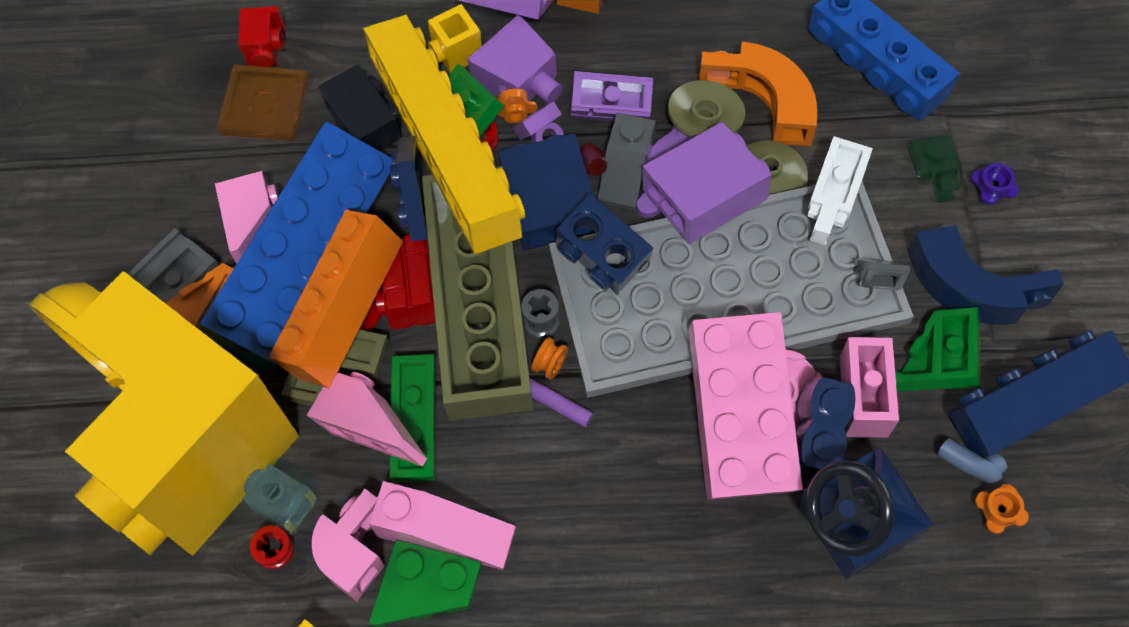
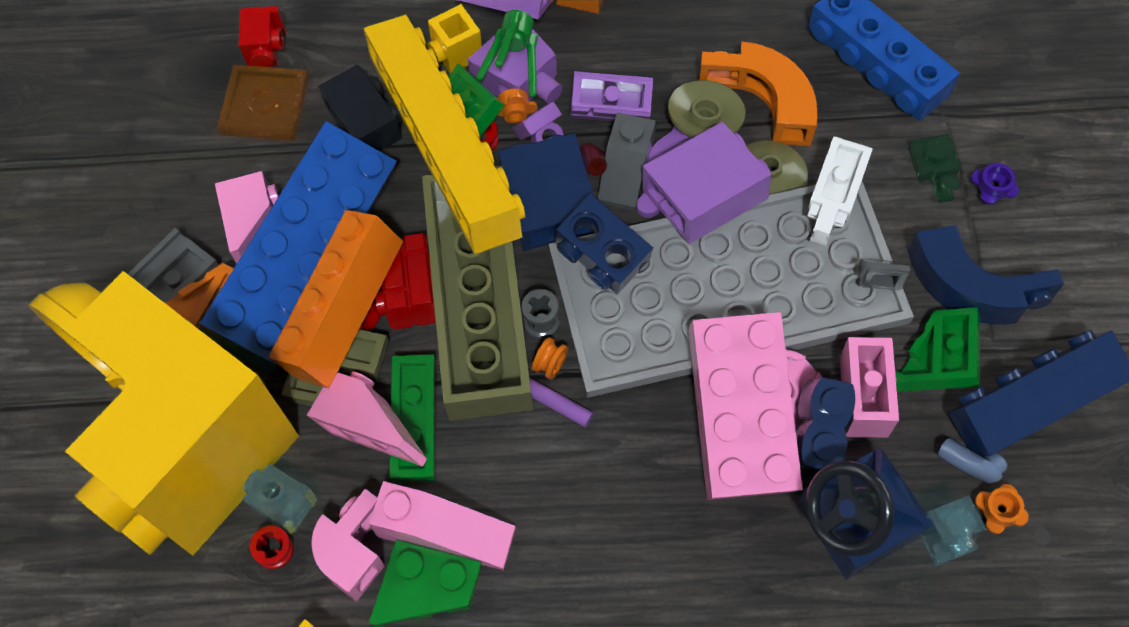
dark blue plate [390,136,428,242] -> none
none -> green plant [476,10,538,98]
none -> clear light blue brick [921,496,986,566]

